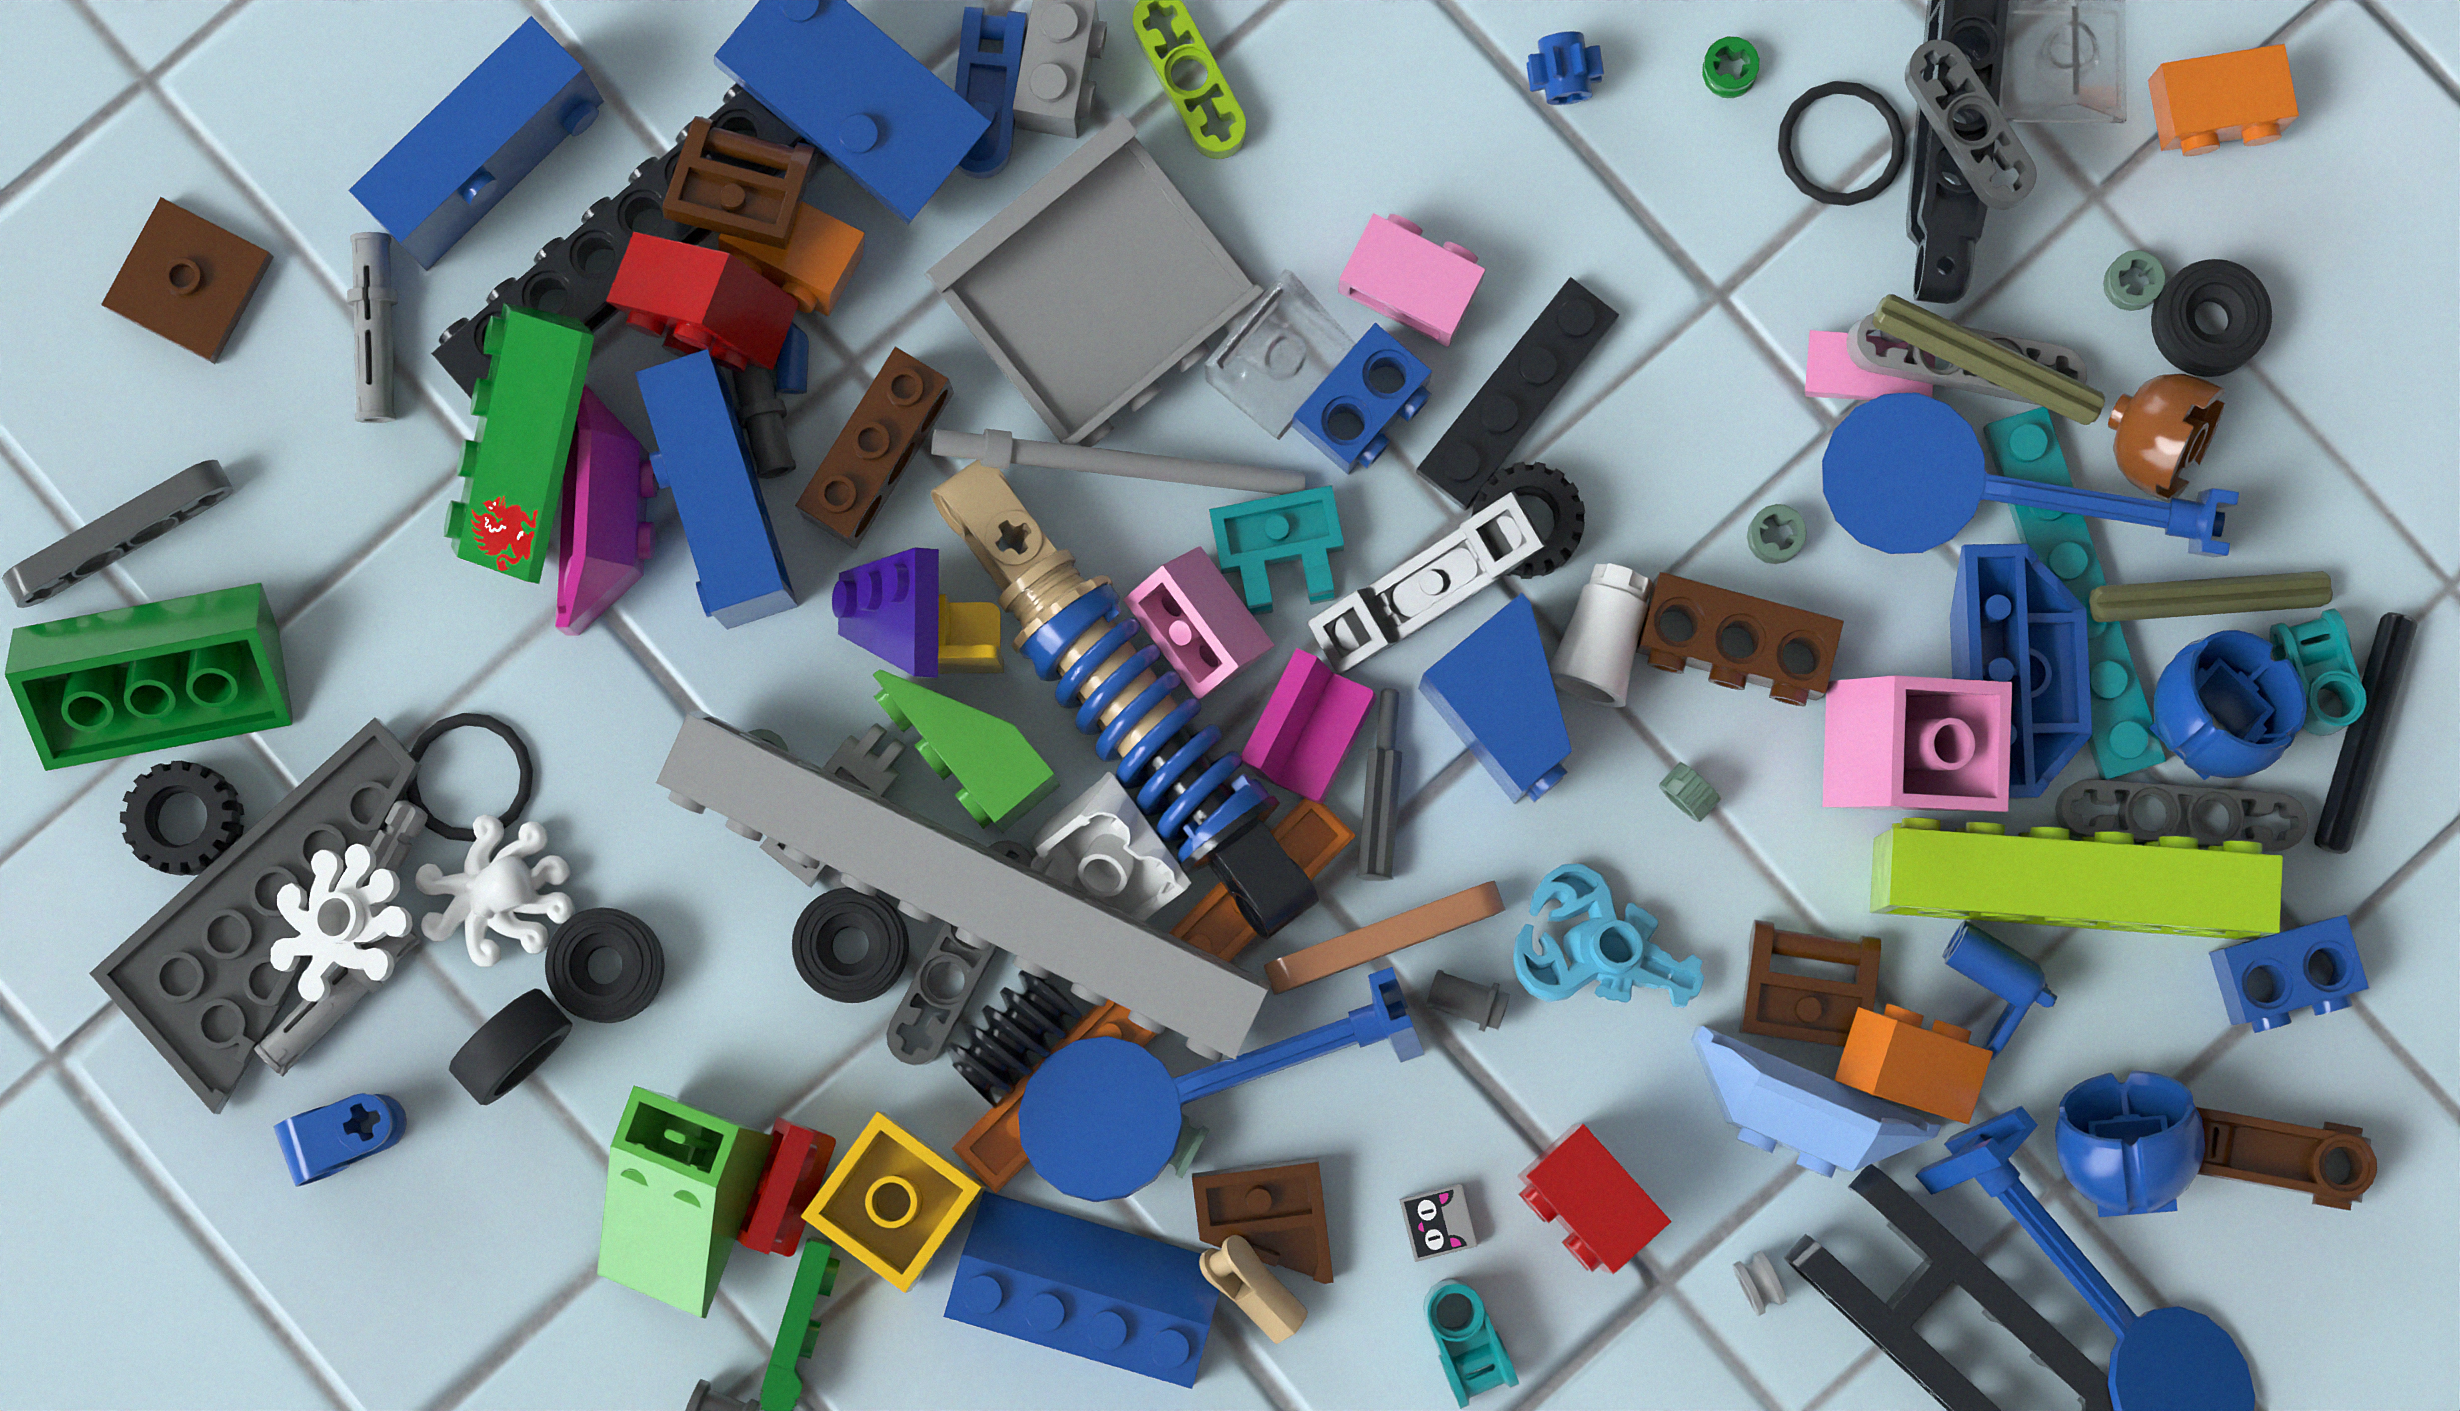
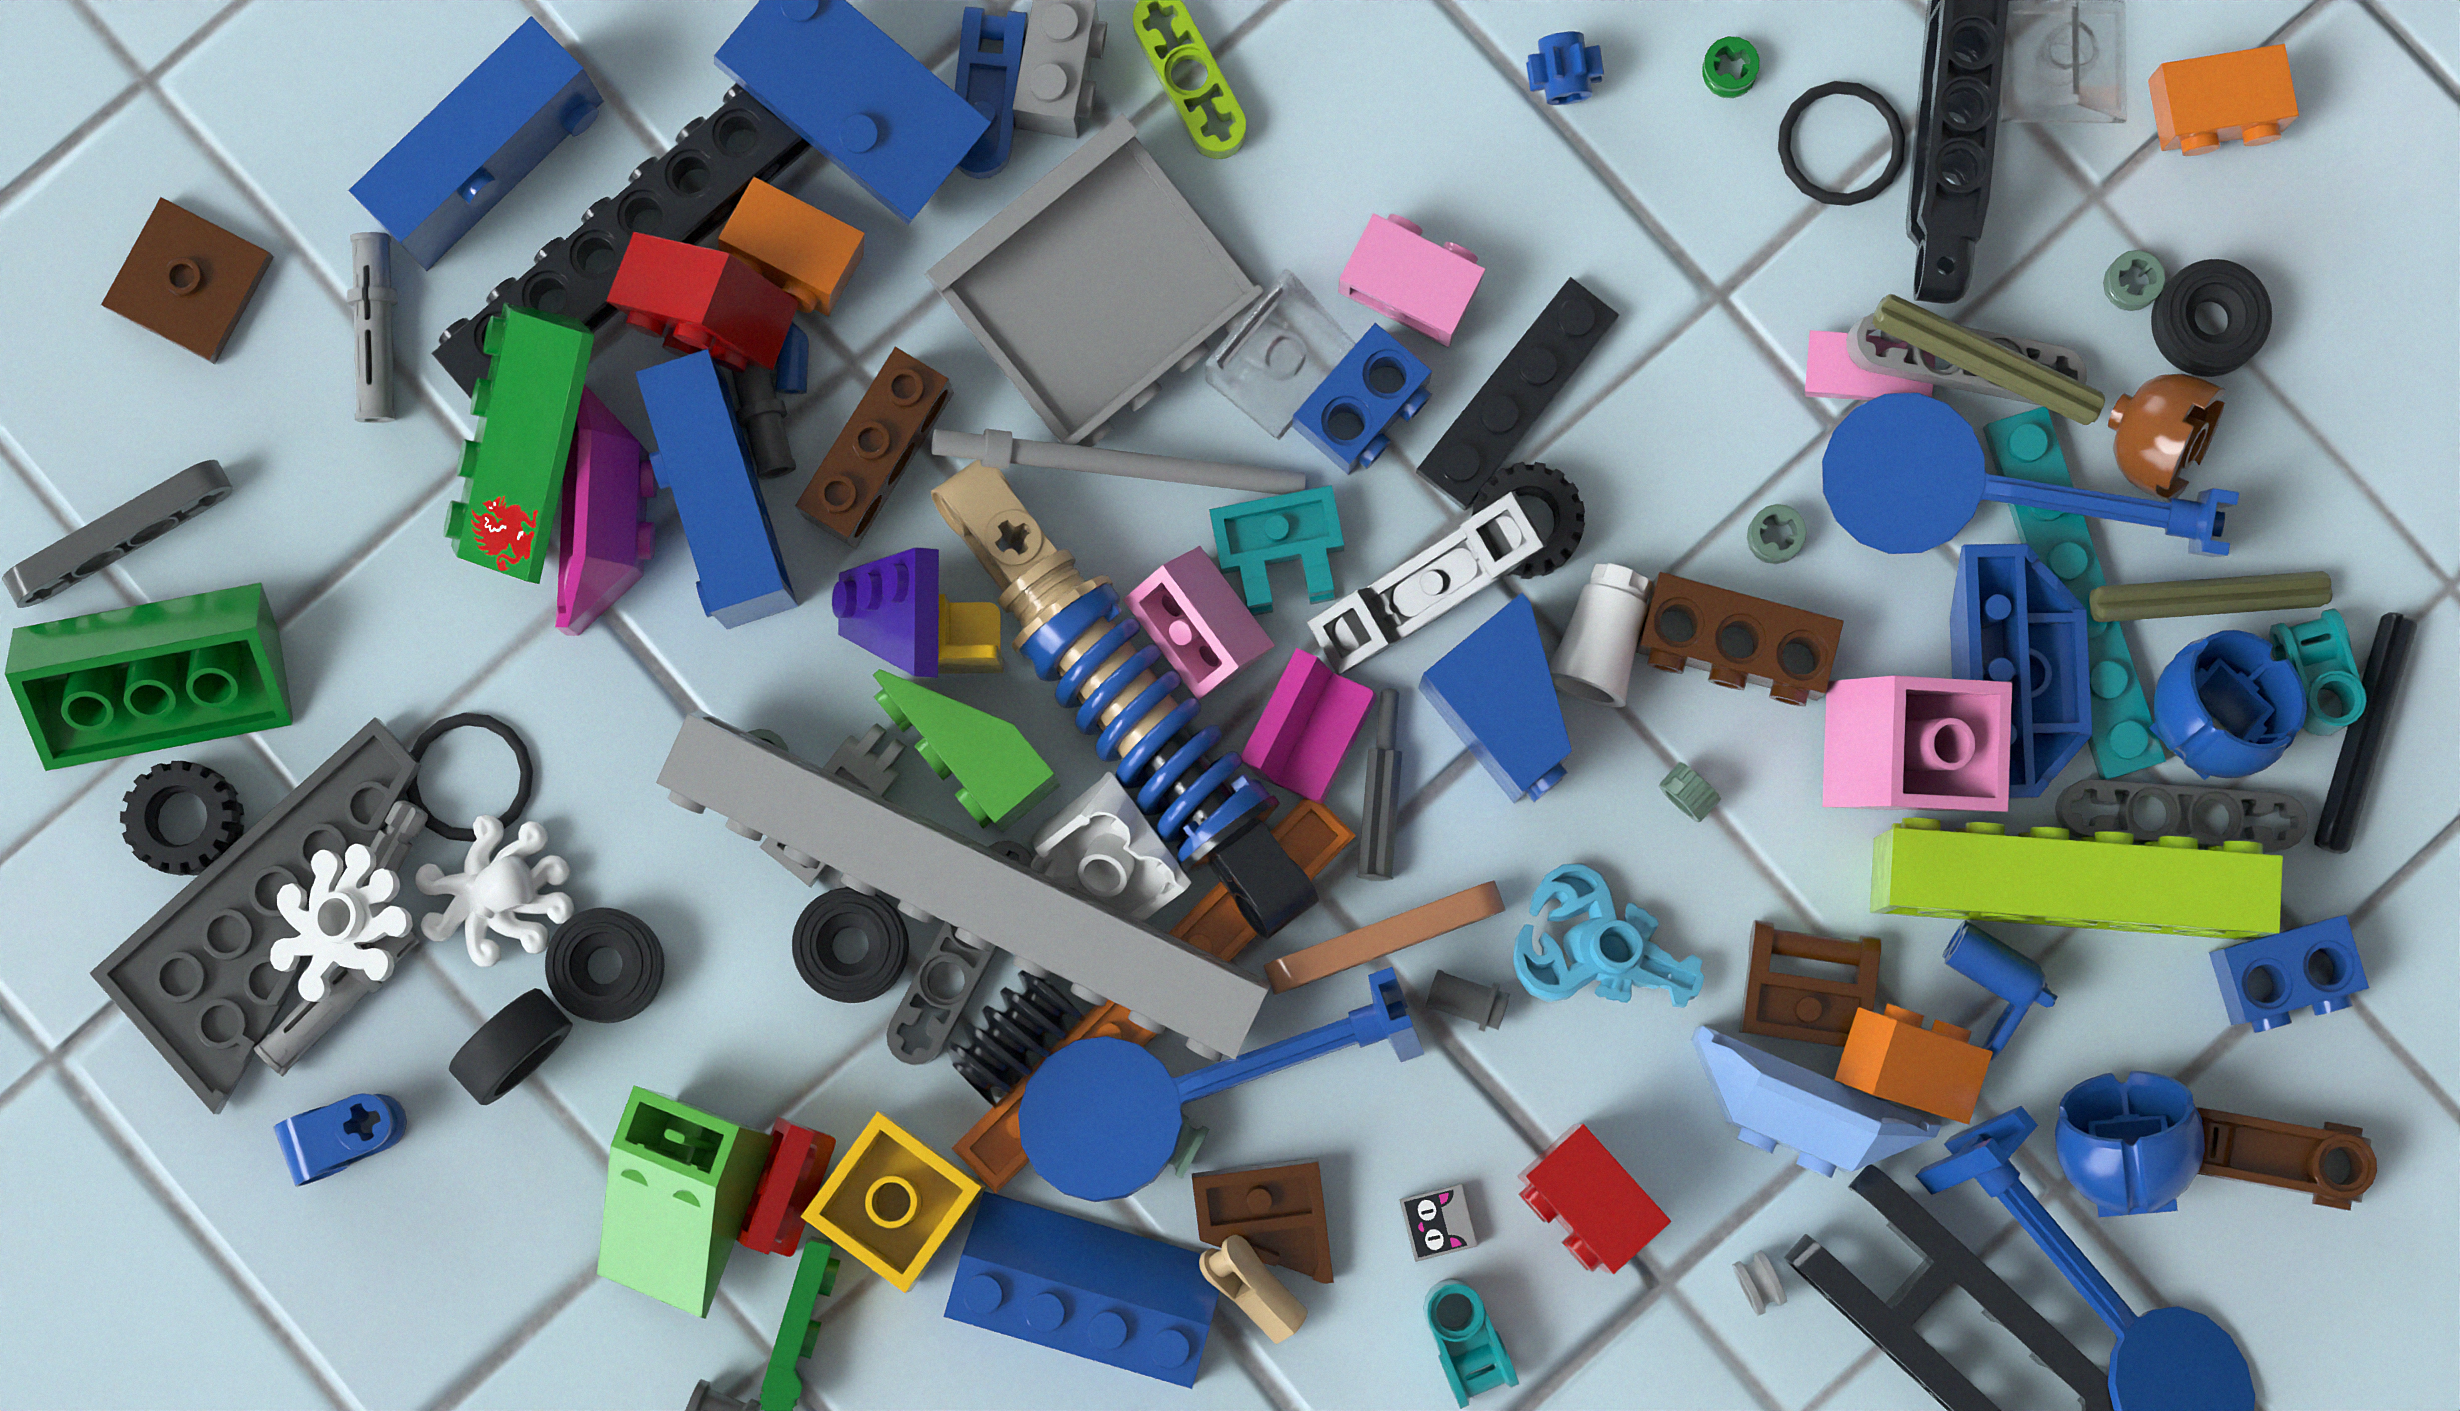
reddish brown plate [662,116,818,250] -> none
dark grey beam [1904,40,2037,210] -> none

